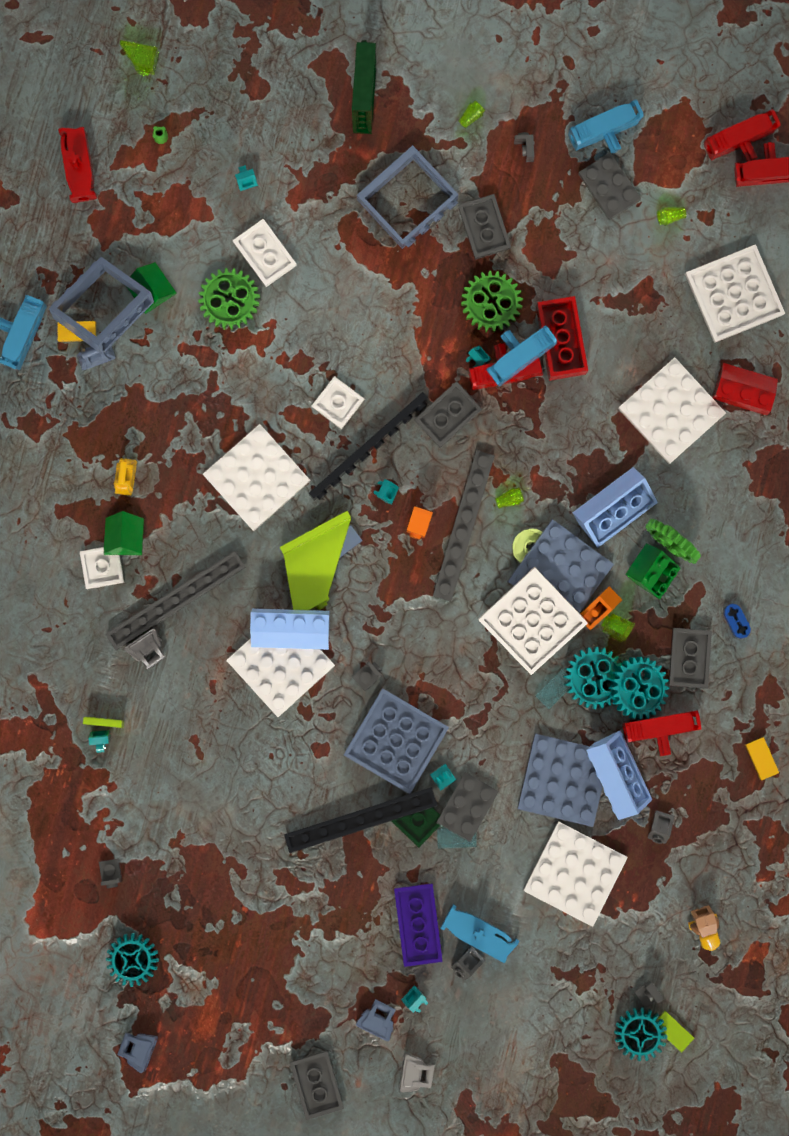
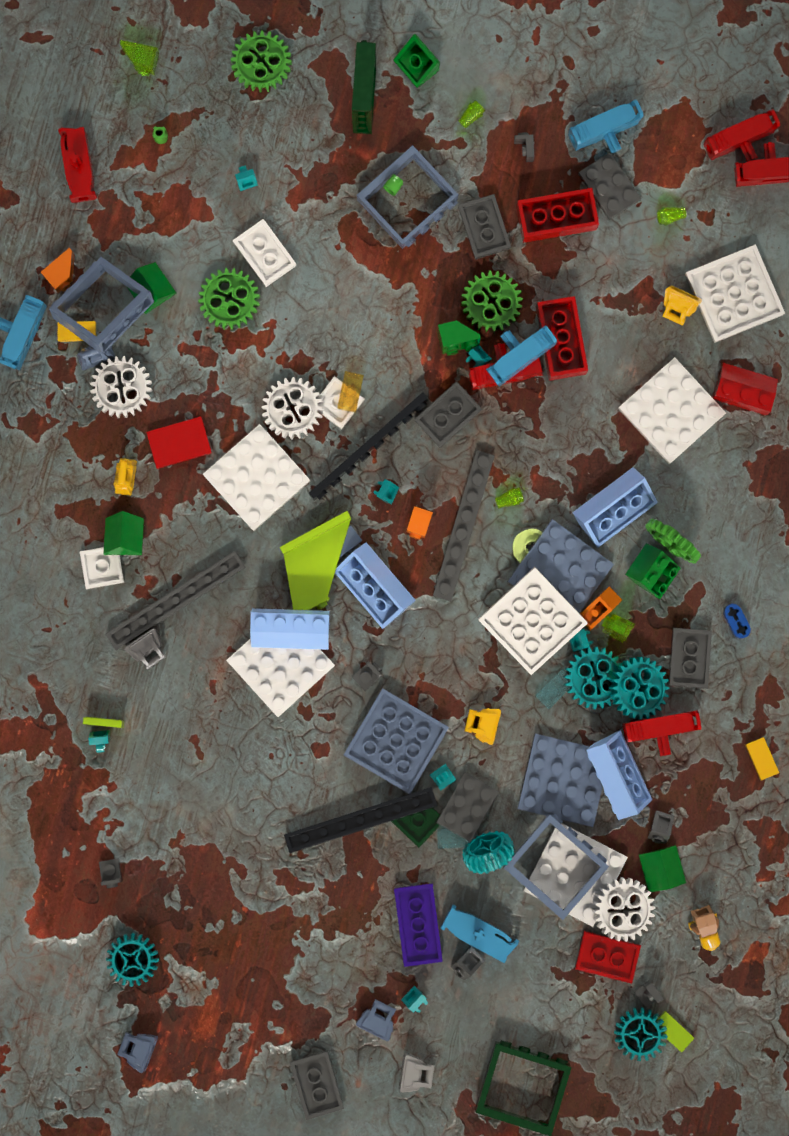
none -> orange slope [41,248,75,293]
none -> white gear [90,356,153,418]
none -> red tile [146,416,212,469]
none -> bright green gear [231,30,292,93]
none -> white gear [261,377,324,440]
none -> light blue slope [335,542,416,629]
none -> clear yellow plate [337,371,364,413]
none -> bright green hose [383,174,403,196]
none -> green slope [393,34,440,88]
none -> green slope [437,320,481,356]
none -> teal gear [462,831,515,874]
none -> yellow piece [464,708,501,745]
none -> dark green window [475,1040,572,1136]
none -> sand blue window [503,814,609,920]
none -> red brick [516,188,599,243]
none -> teal tile [570,629,593,652]
none -> red tile [575,931,641,984]
none -> white gear [592,877,655,942]
none -> green slope [639,845,686,892]
none -> yellow piece [663,285,702,326]

